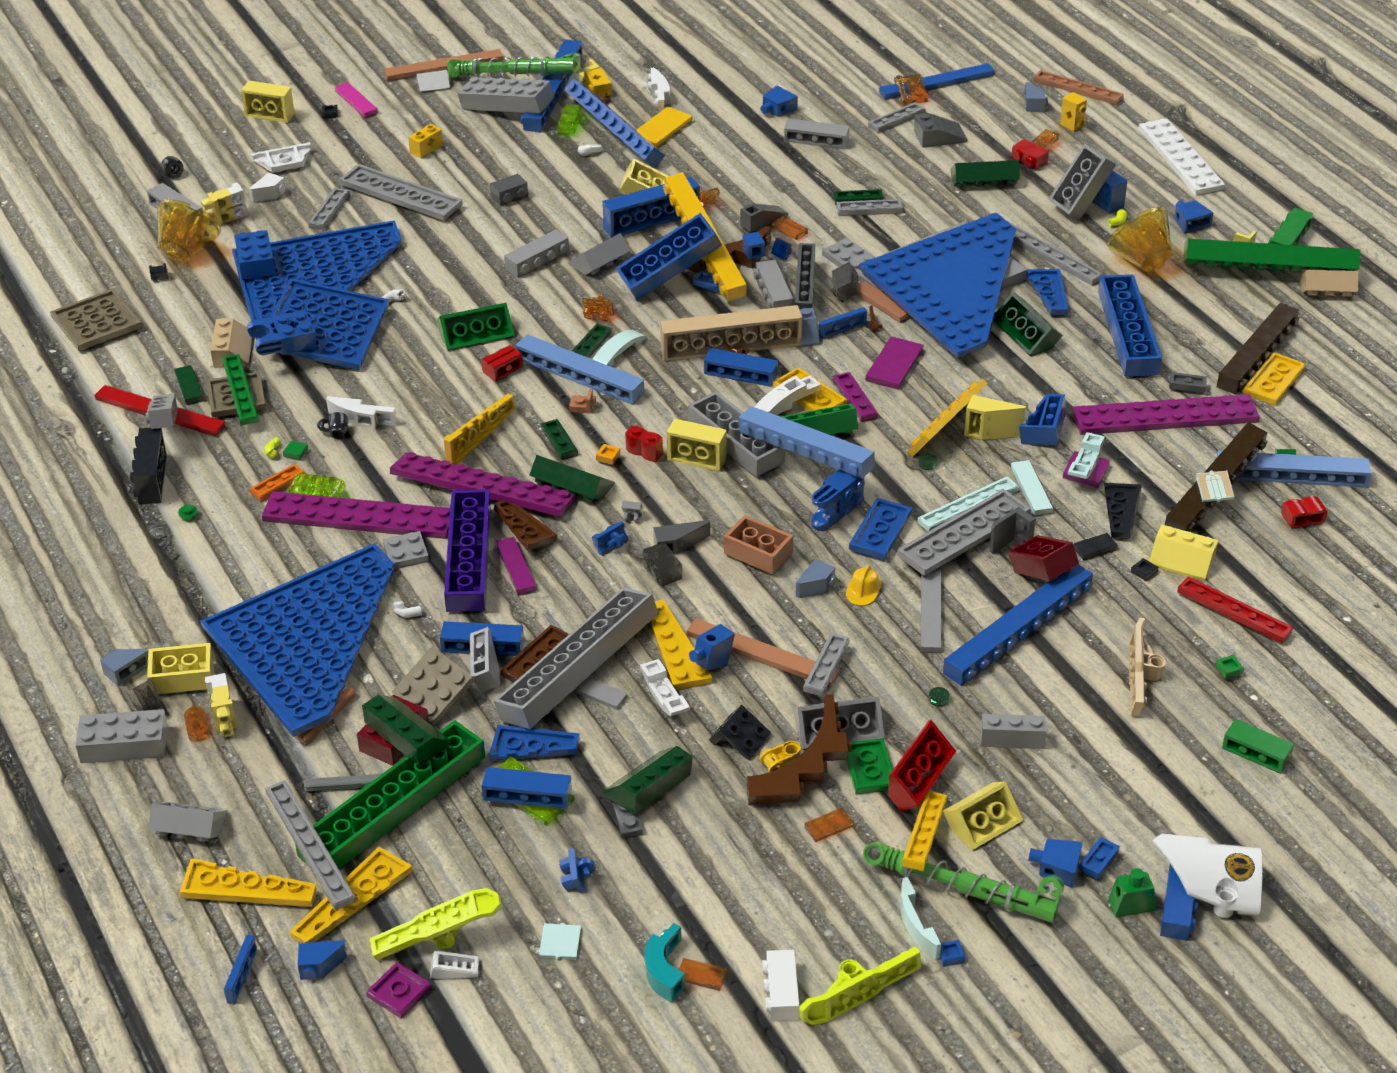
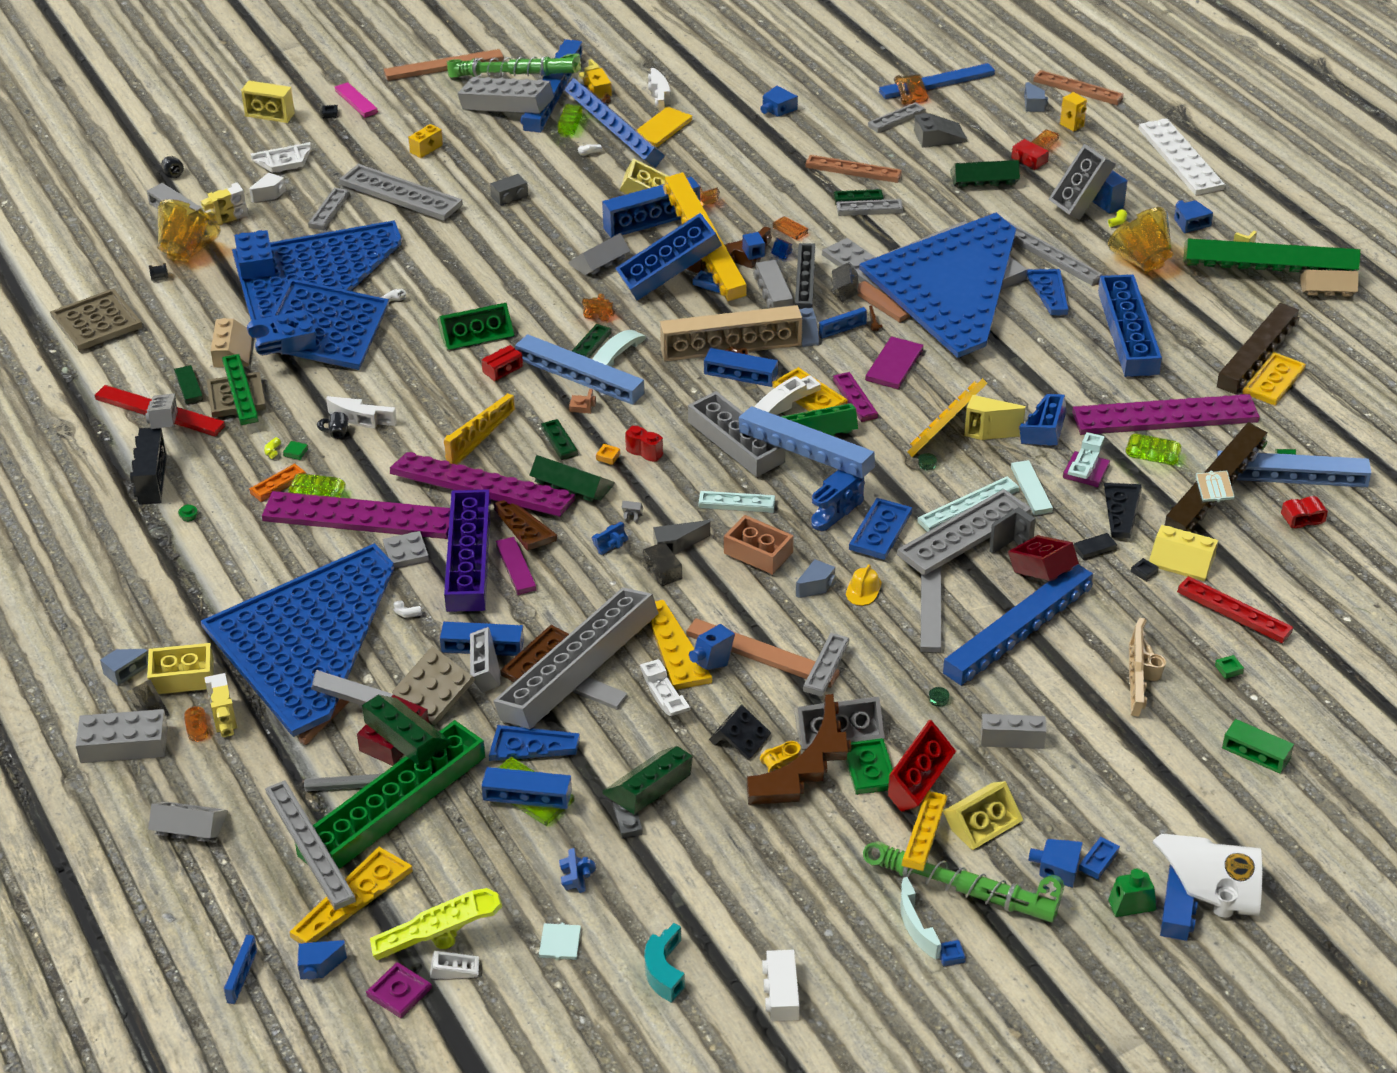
yellow wing [180,858,317,907] -> none
white panel [416,70,450,92] -> none
light grey brick [504,229,569,278] -> none
light yellow brick [667,419,727,472] -> none
clear orange tile [679,958,727,991] -> none
dark grey slope [740,203,789,233] -> none
light grey brick [784,118,849,149] -> none
neon yellow piece [799,947,921,1025] -> none
clear orange tile [805,808,853,842] -> none
dark green slope [993,292,1063,356] -> none
dark grey plate [1169,372,1207,393] -> none
green brick [1268,207,1313,245] -> none
none -> light grey tile [311,670,393,705]
none -> light aqua tile [699,491,775,513]
none -> nougat tile [805,155,902,183]
none -> clear neon green beam [1125,434,1182,465]

